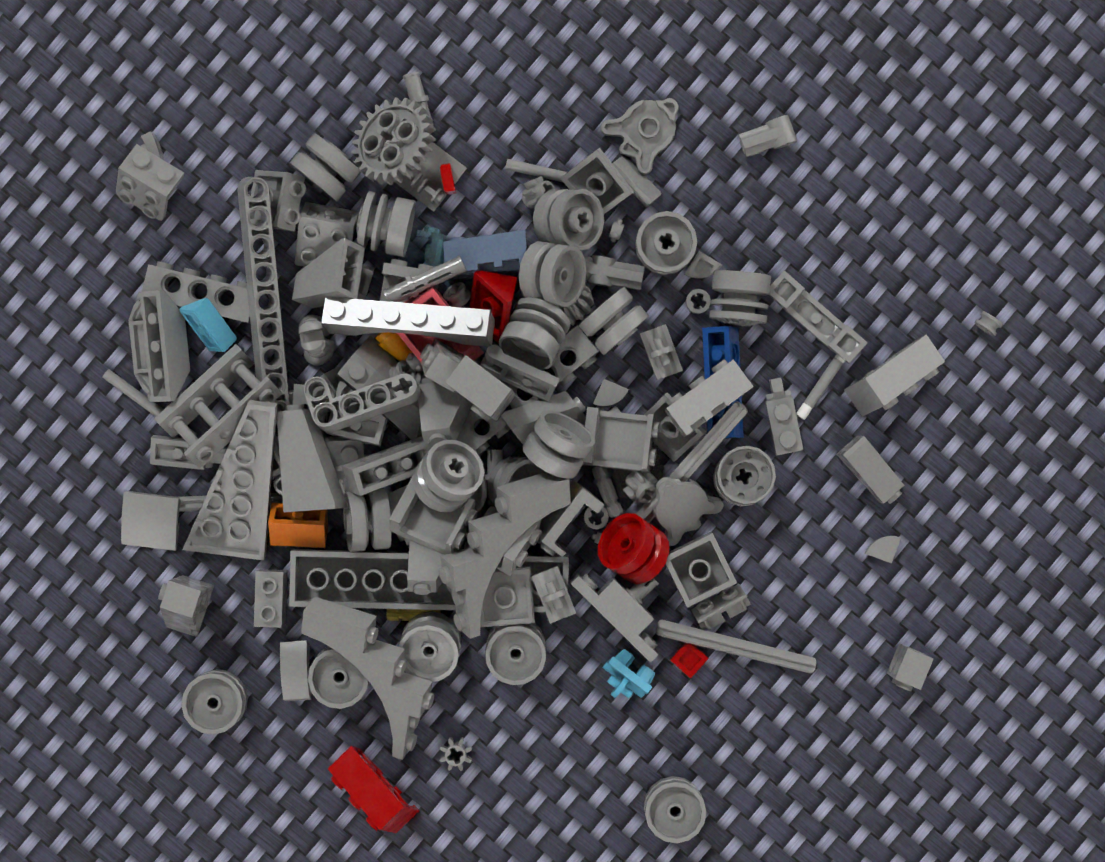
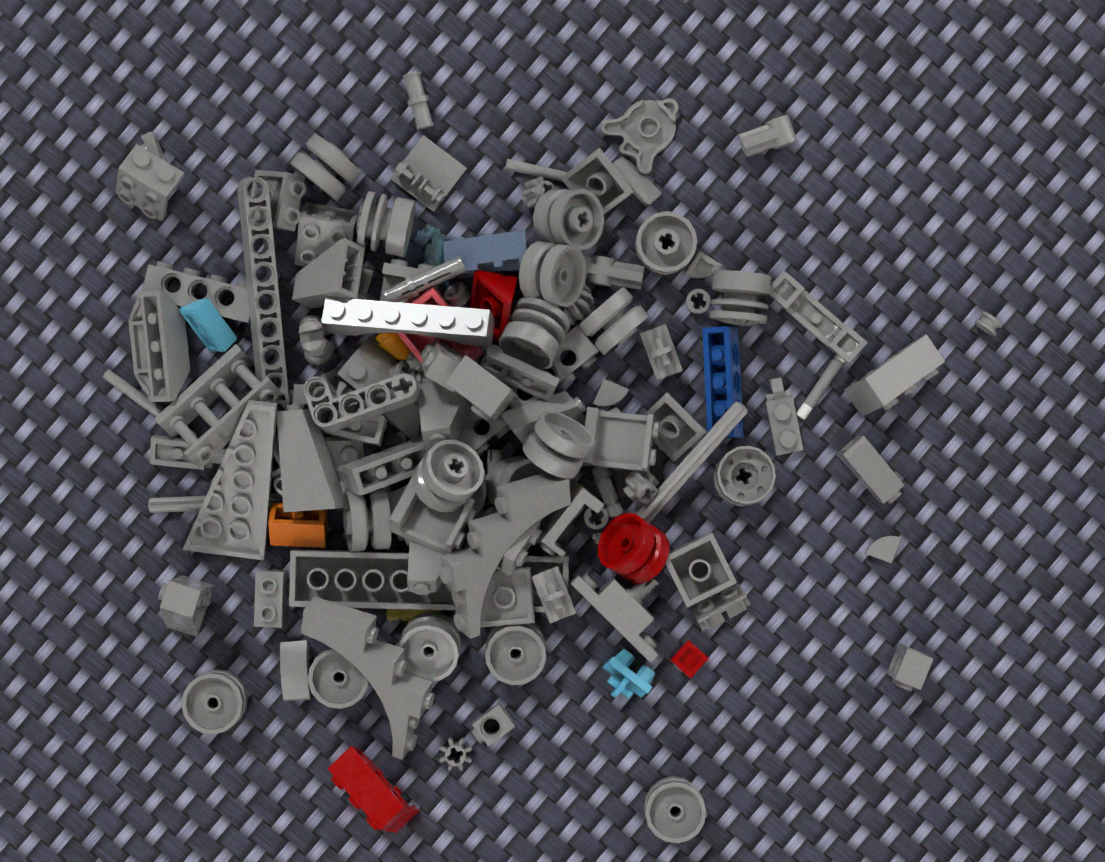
light grey slope [121,491,181,551] -> none
light grey gear [351,97,436,185] -> none
red tile [440,163,456,195] -> none
light grey piece [609,219,624,242] -> none
light grey tile [653,477,724,546] -> none
light grey axle [656,620,816,674] -> none
light grey wedge [664,359,754,437] -> none
none -> light grey brick [471,701,516,747]

